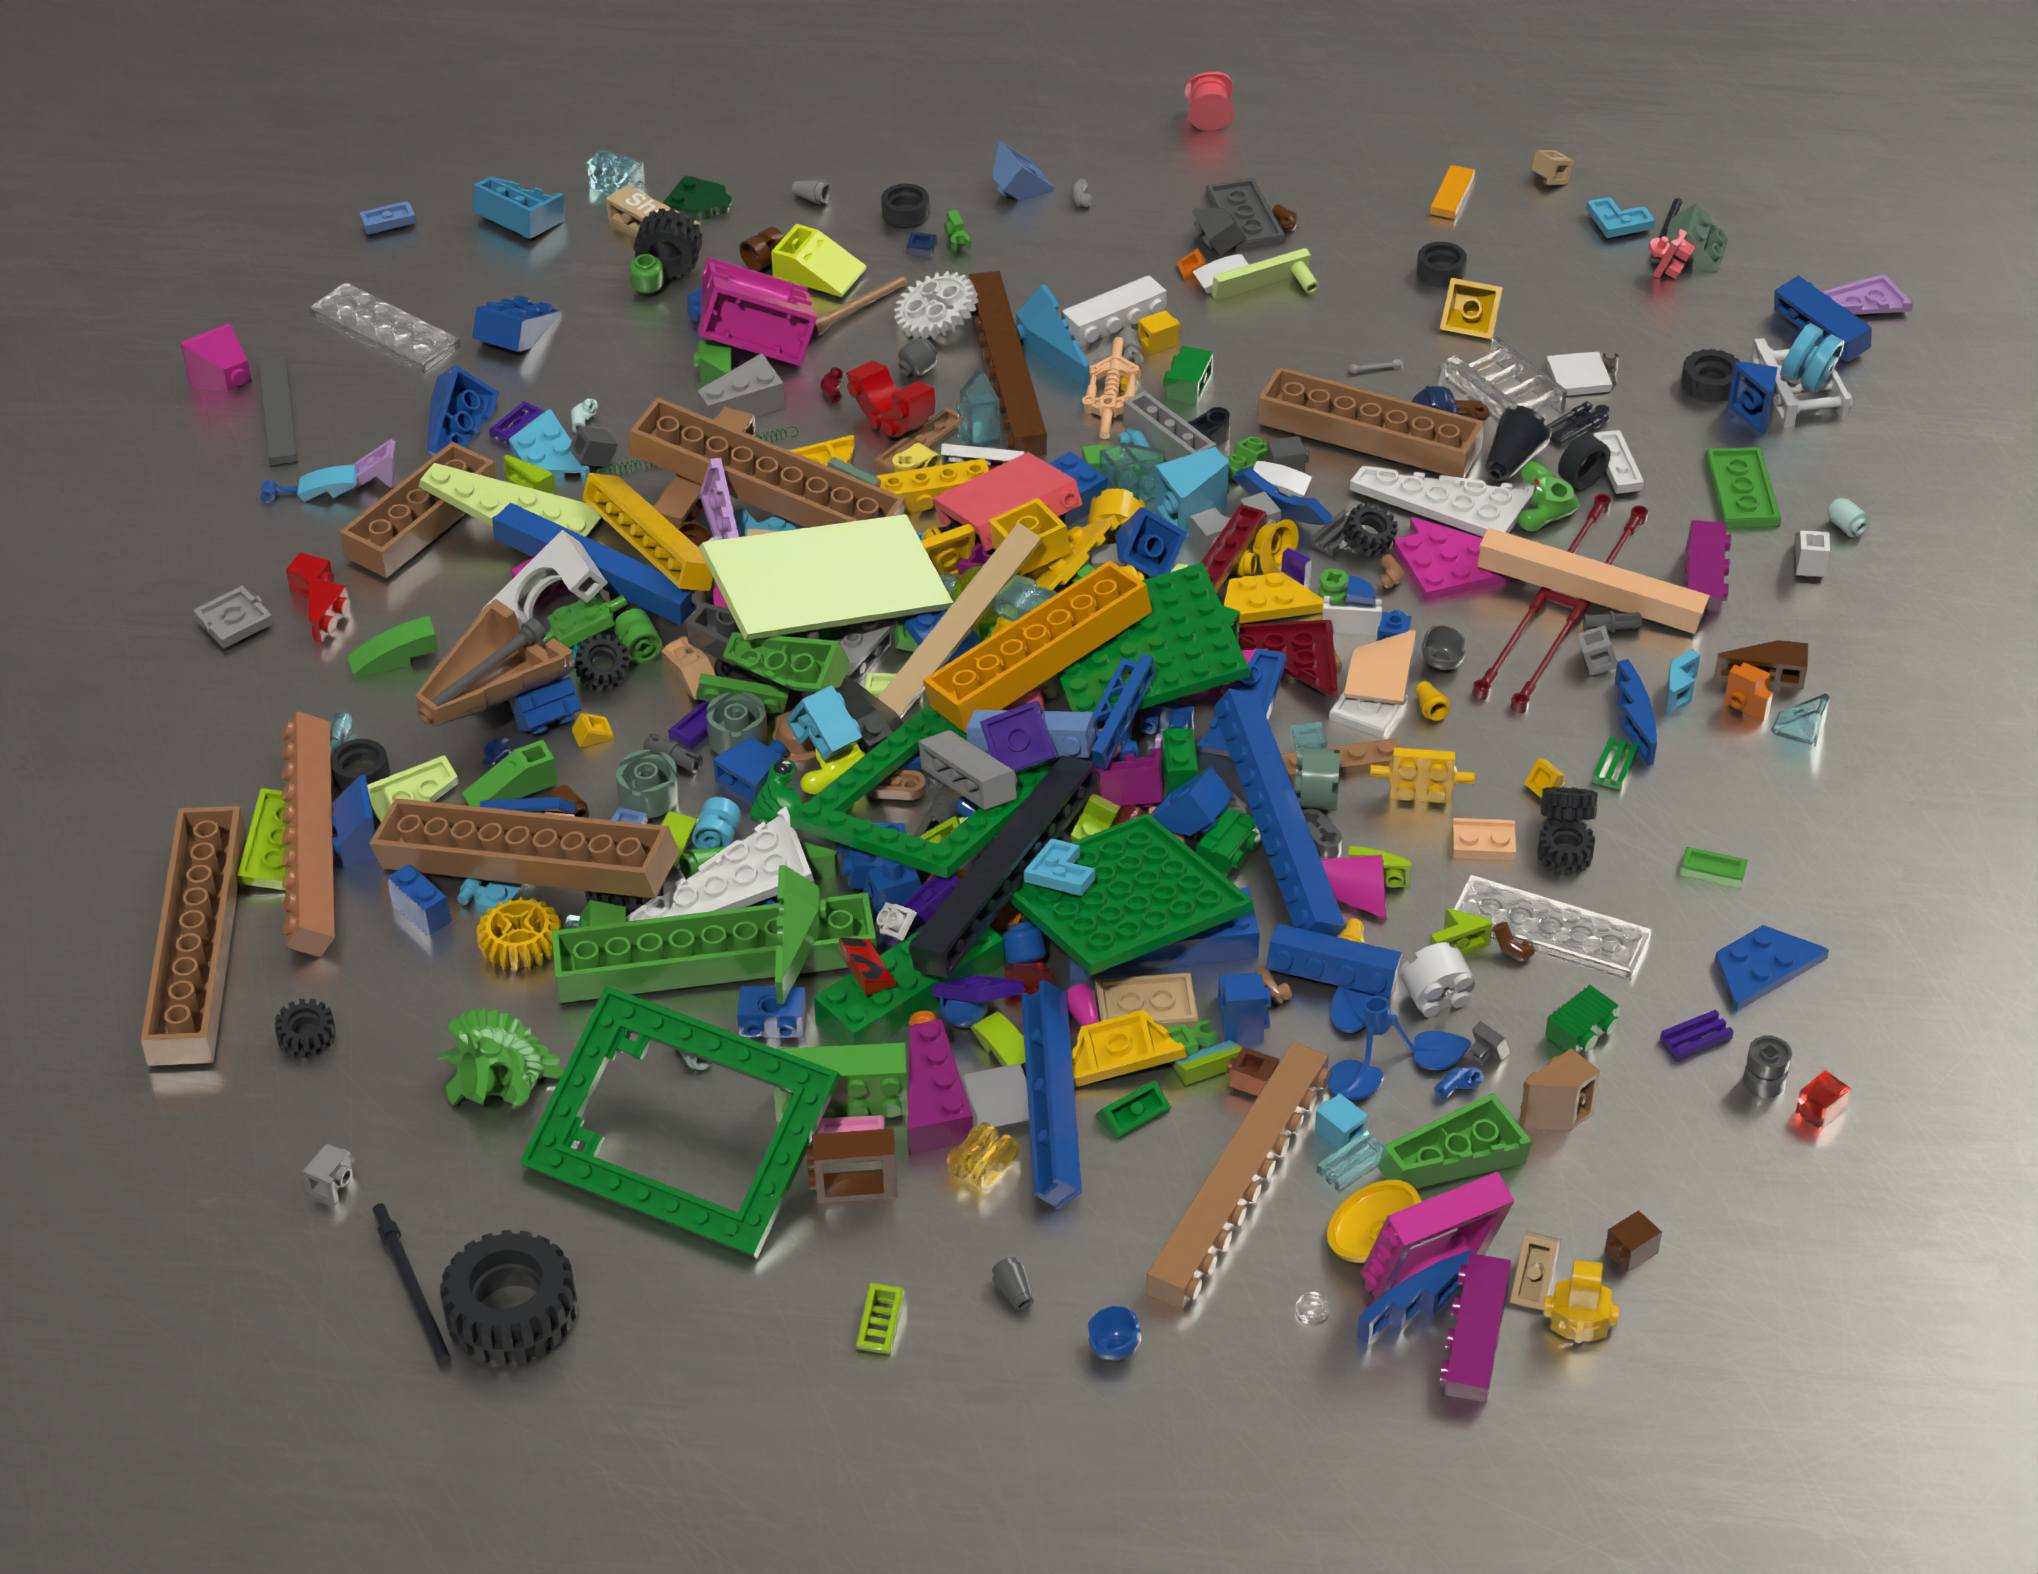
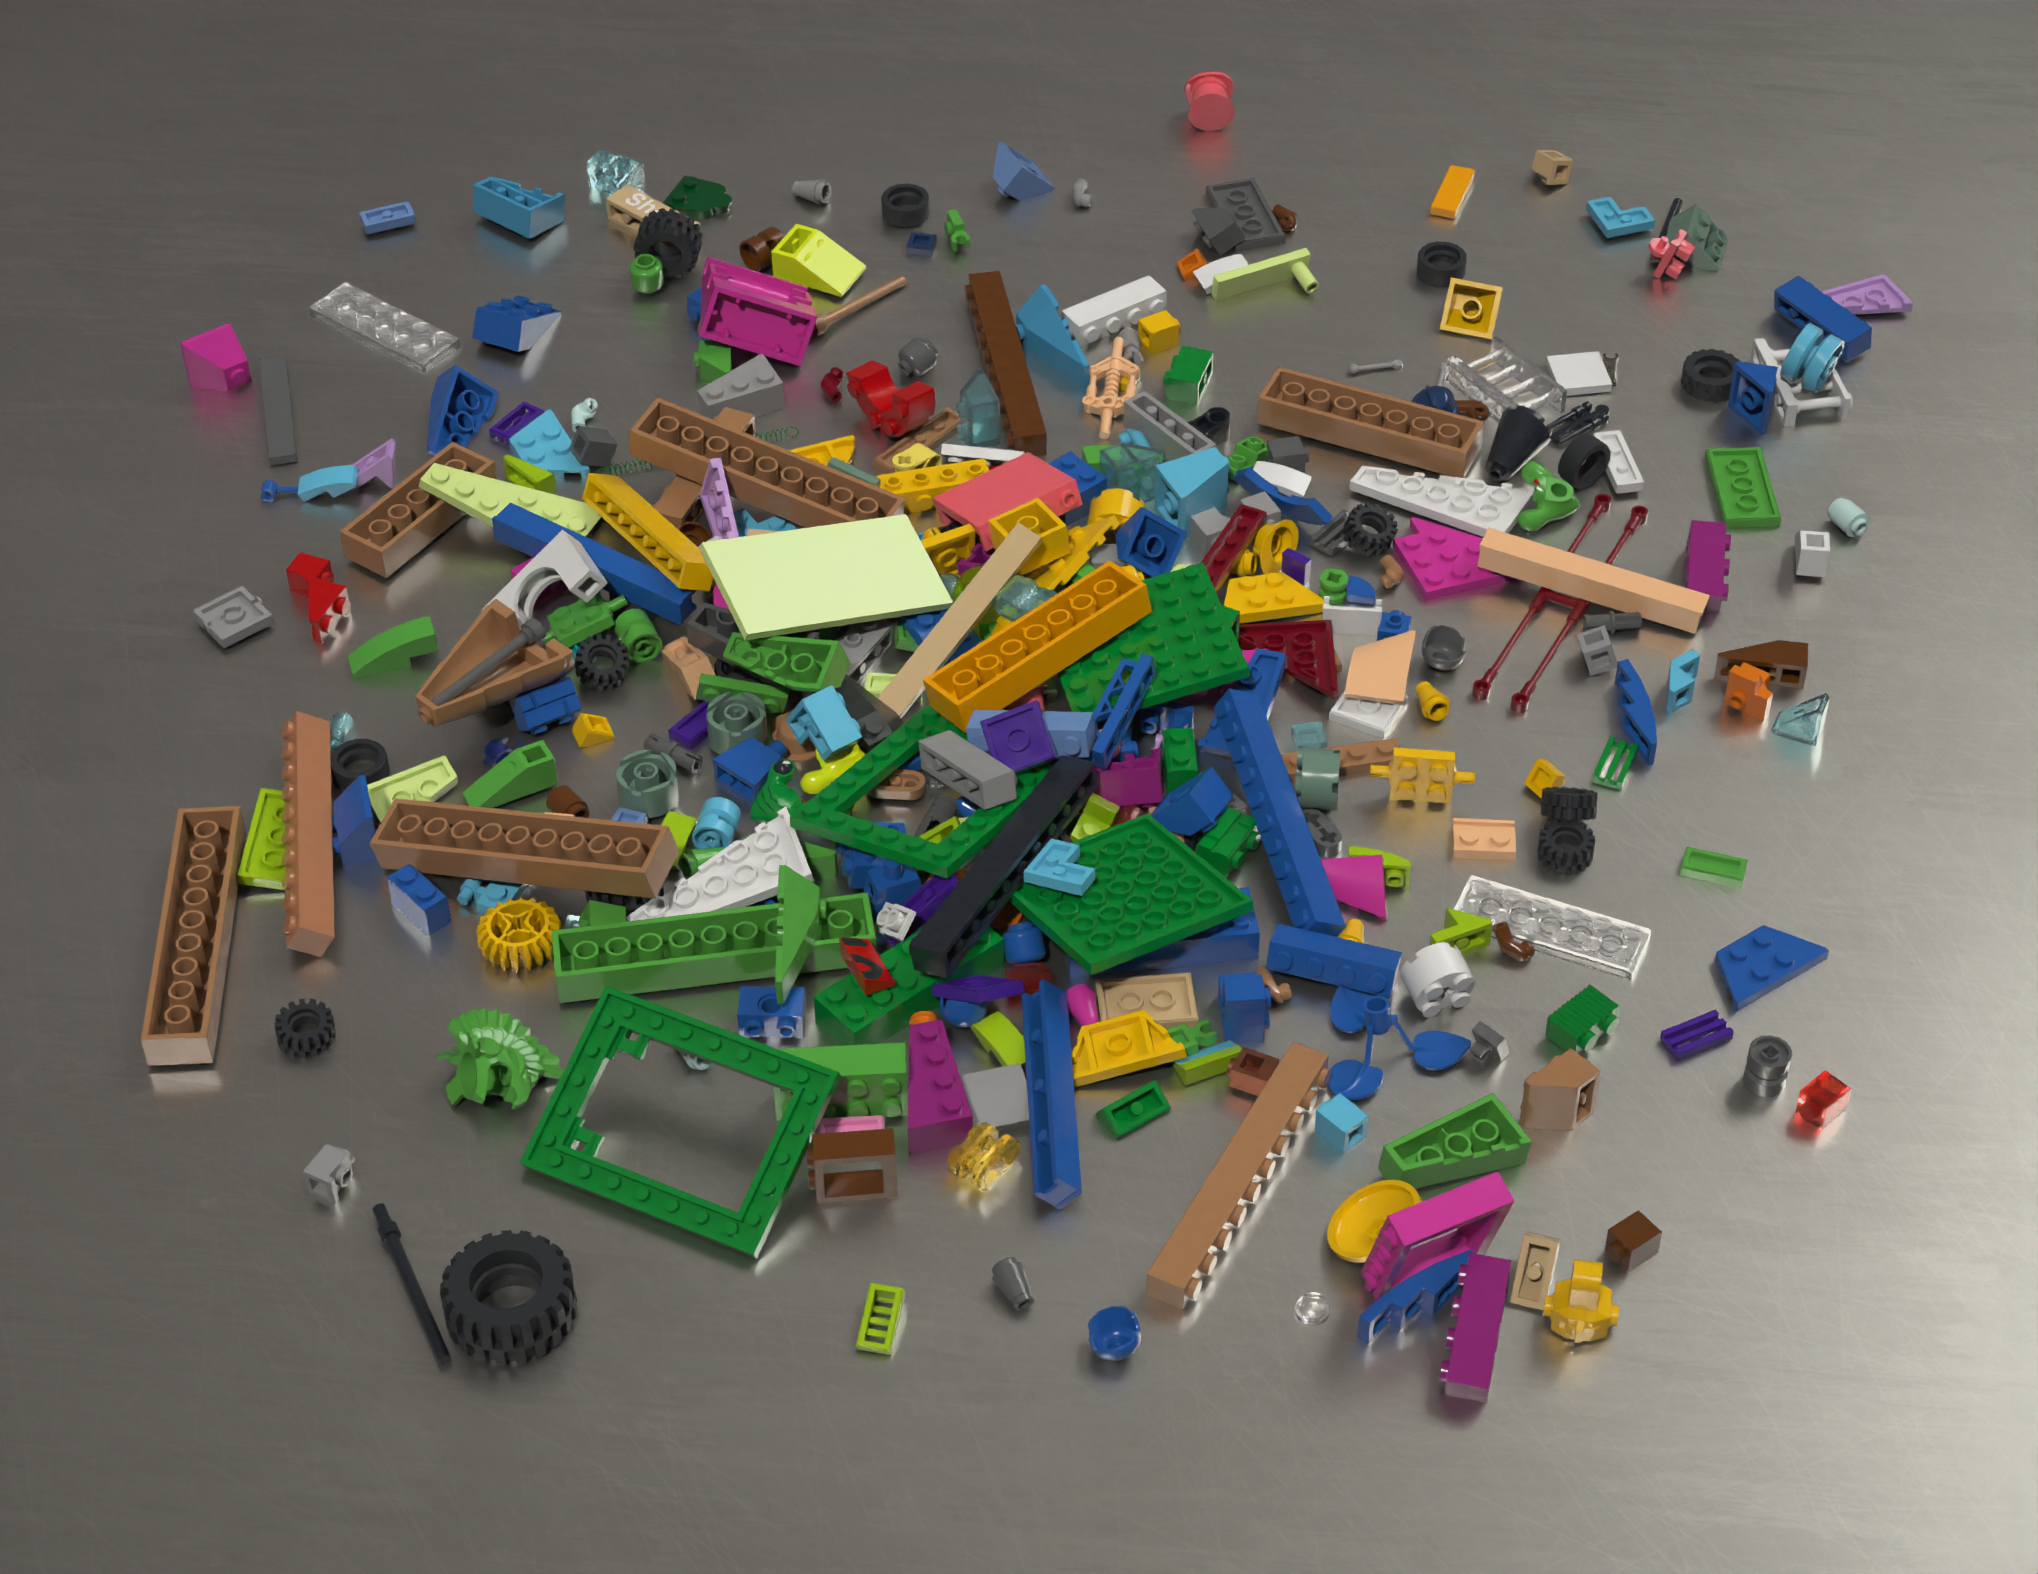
blue tile [480,797,575,814] -> none
white gear [894,271,978,340] -> none
clear light blue tile [1317,1131,1383,1193] -> none
blue arm [1434,1067,1484,1099] -> none

